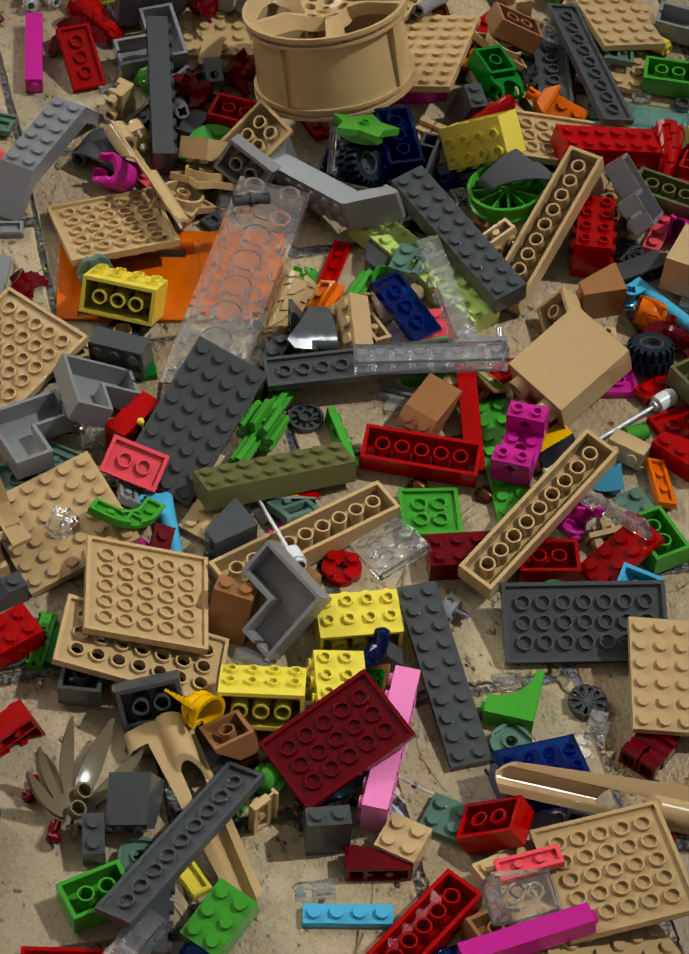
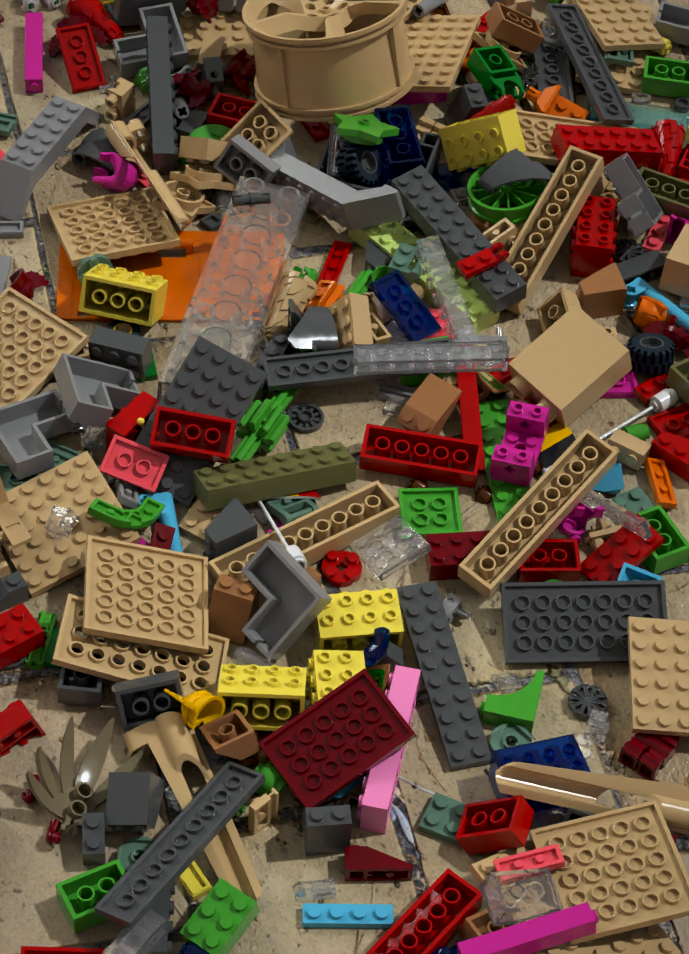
bright green plate [325,406,360,472] -> none
tan brick [373,812,433,876] -> none
none -> red brick [149,406,236,464]
none -> red hinge [456,242,510,280]

